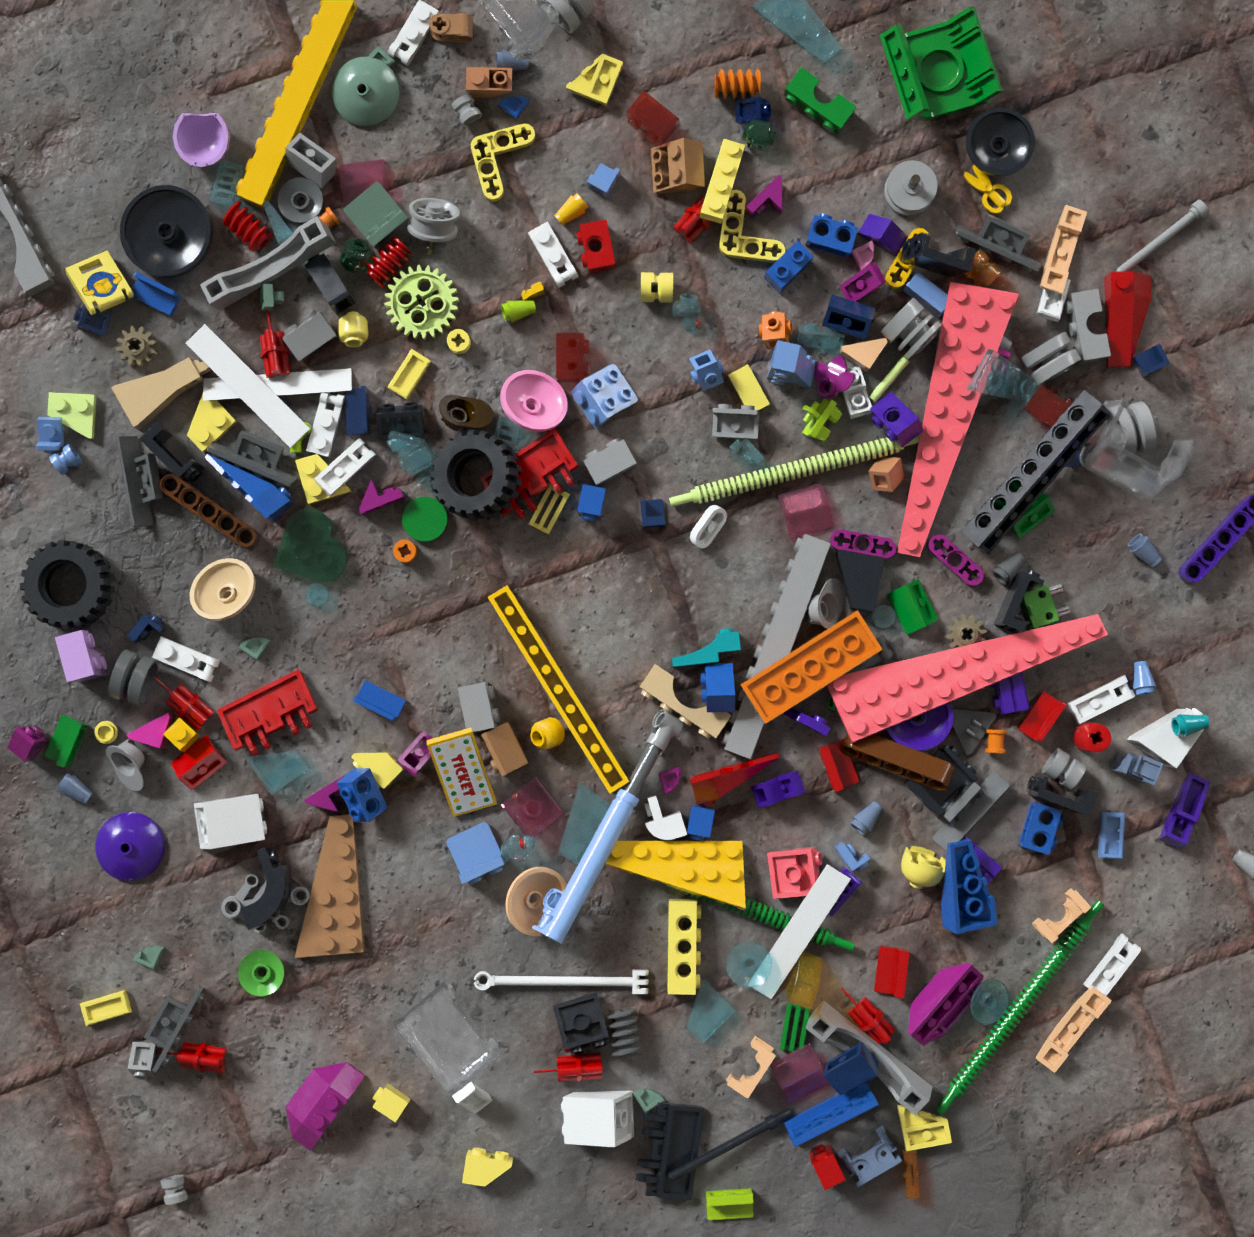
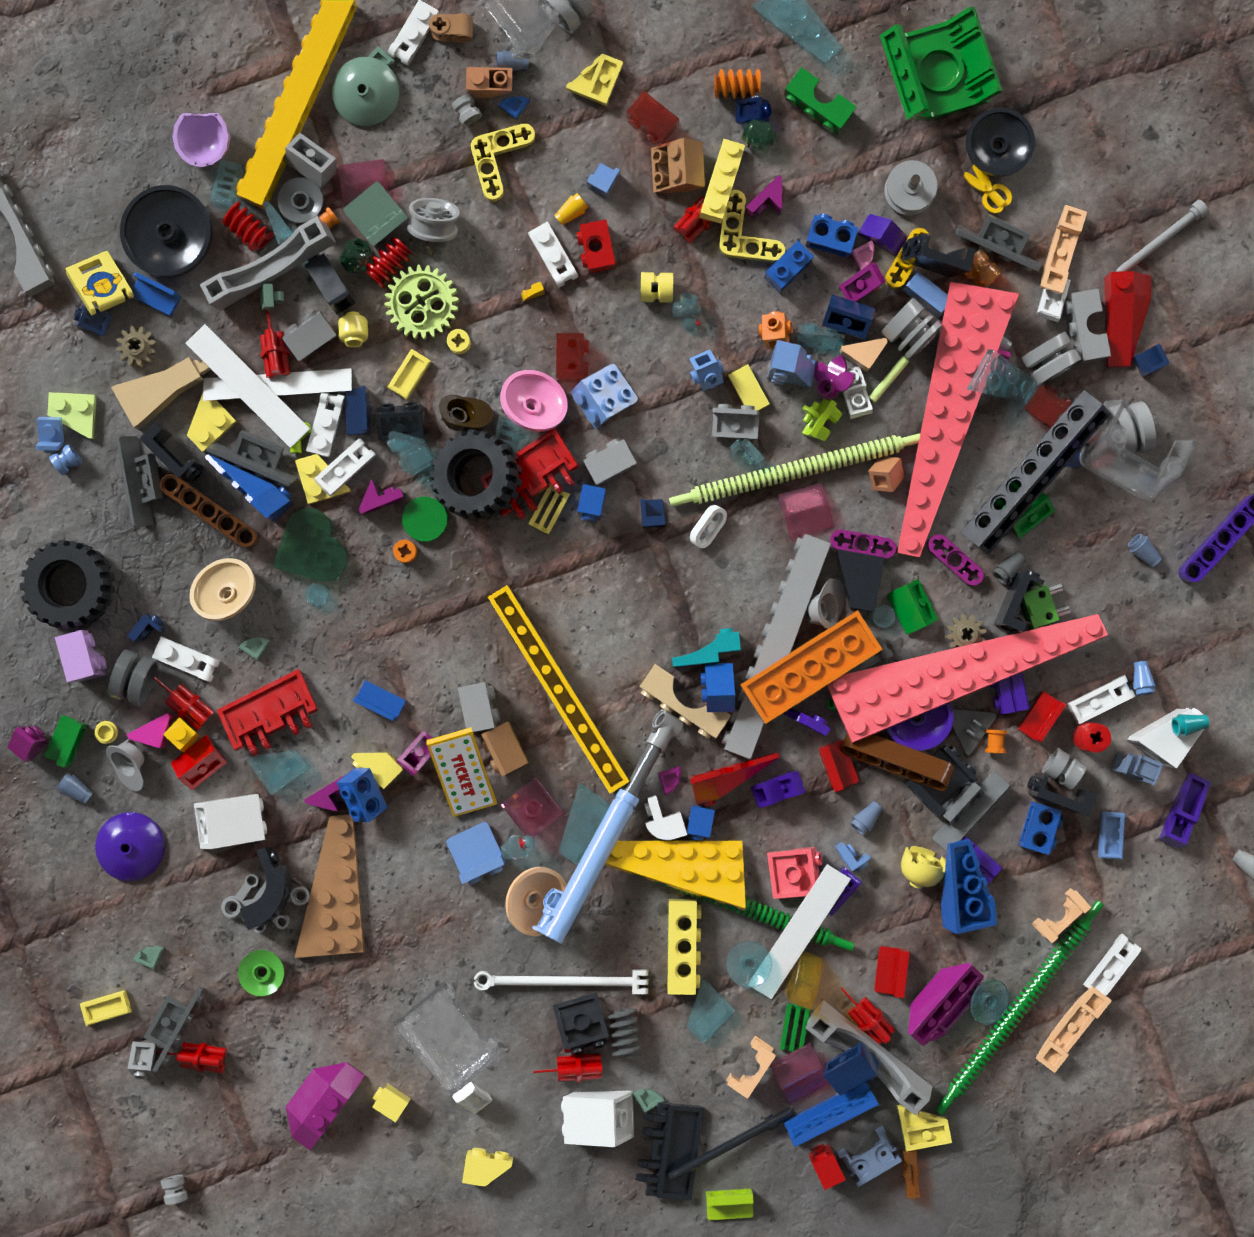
lime cone [501,300,536,323] -> none
yellow head [531,717,565,750] -> none
dark purple brick [870,392,924,447] -> none

